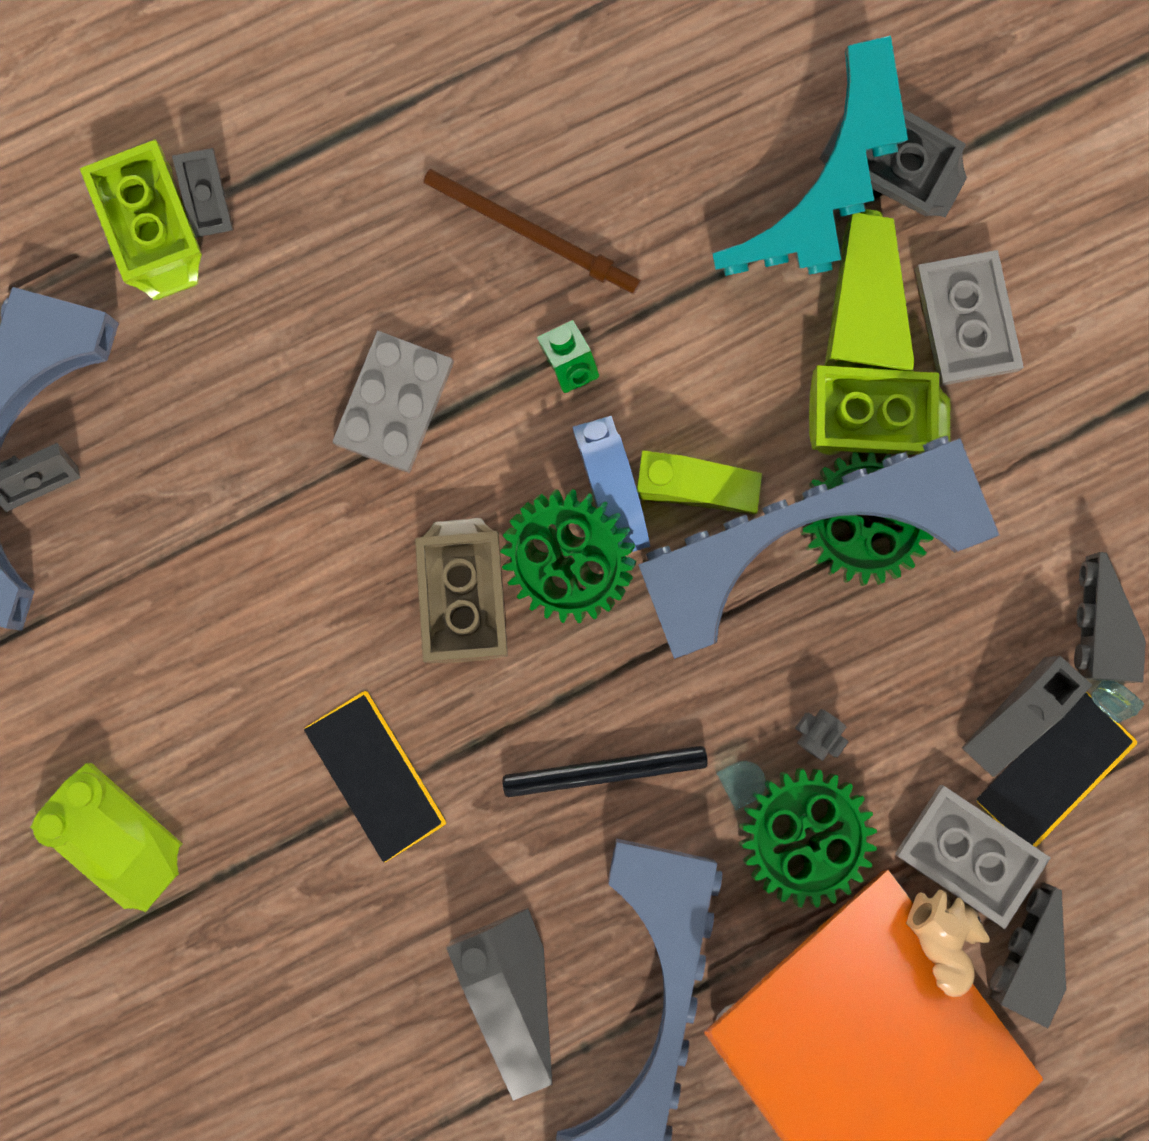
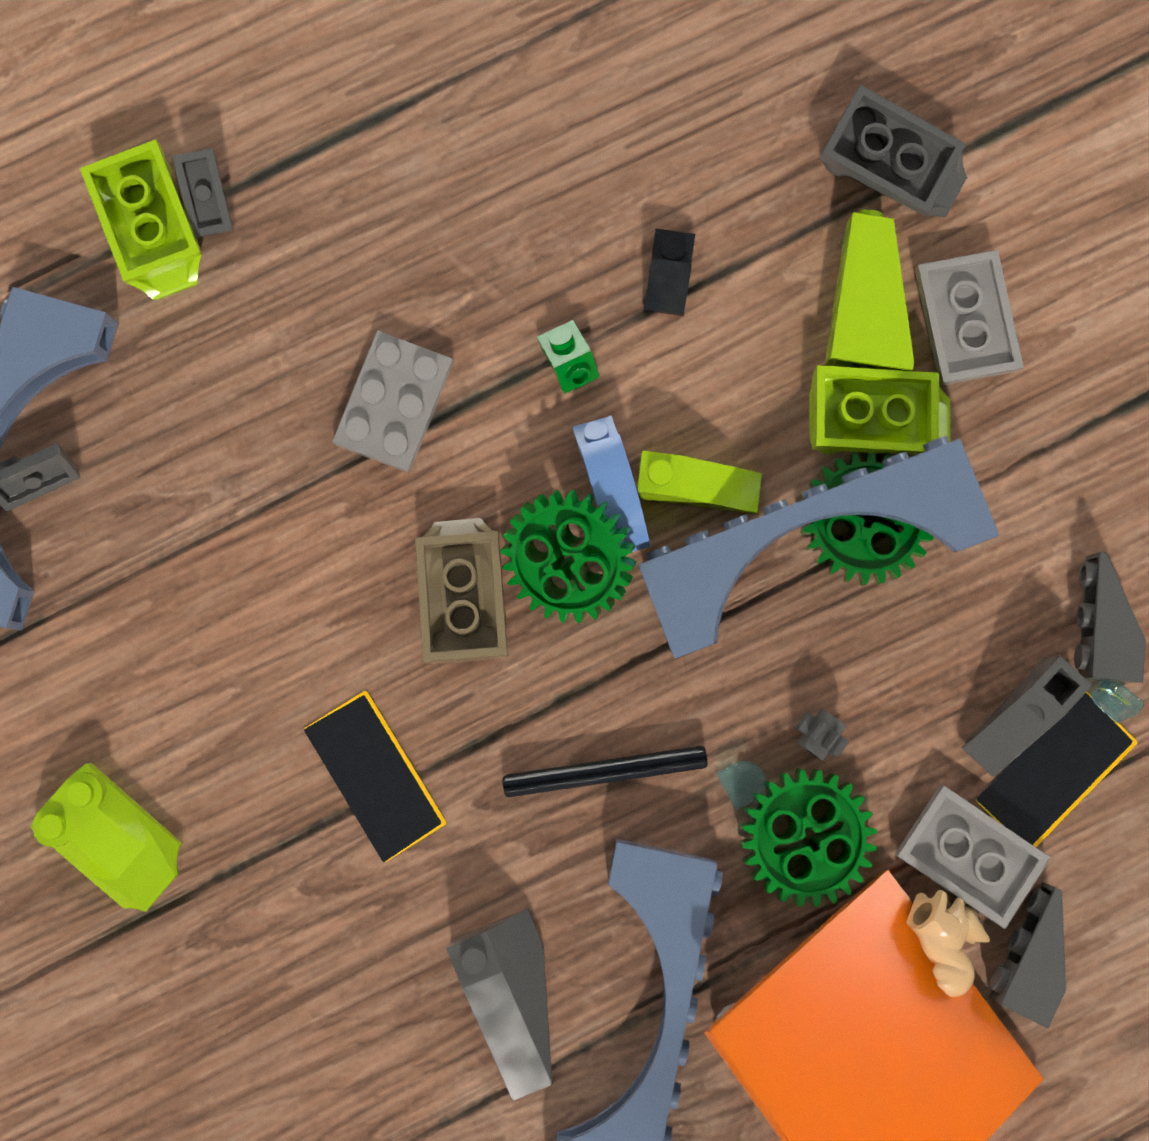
reddish brown bar [424,169,641,295] -> none
teal arch [712,35,908,276] -> none
none -> black slope [644,229,696,316]

